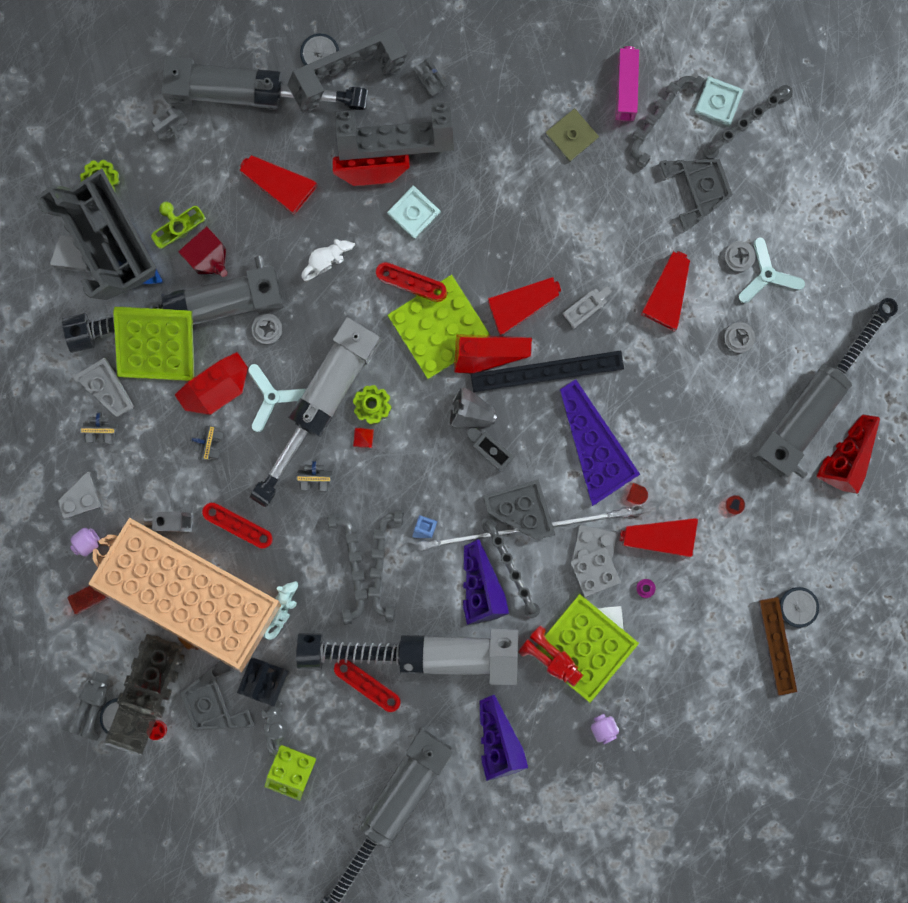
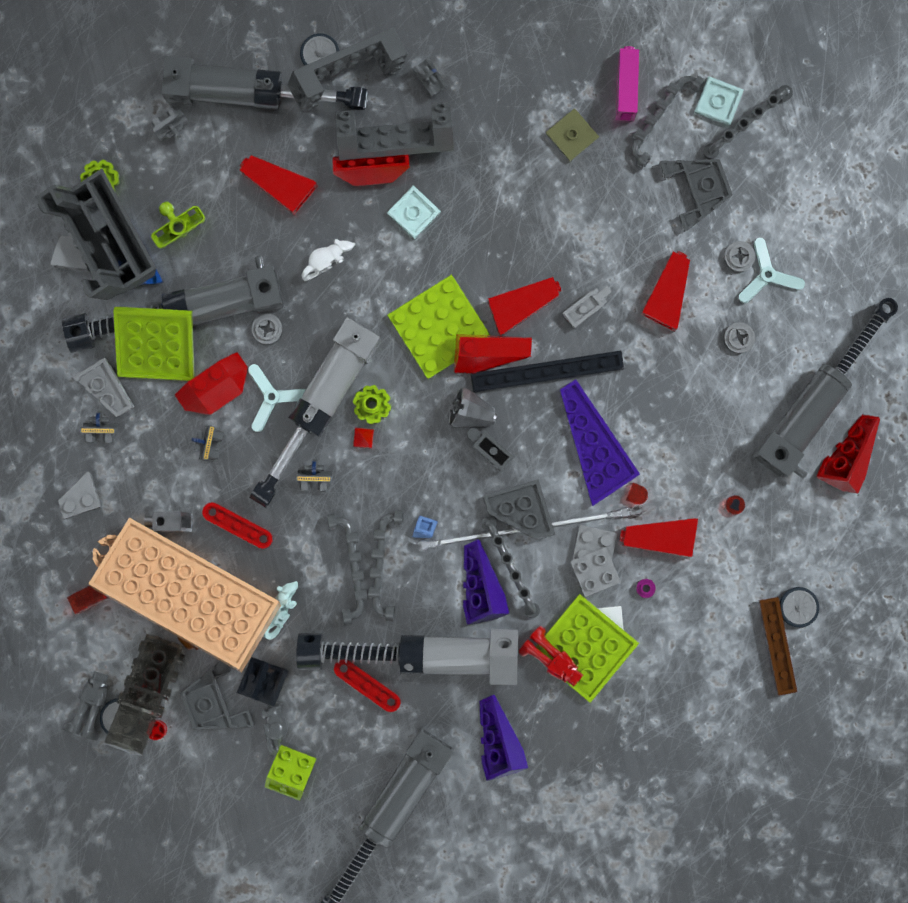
lavender head [70,528,100,556] -> none
dark red piece [178,226,227,277] -> none
red plate [376,262,447,302] -> none
lavender head [591,714,619,745] -> none

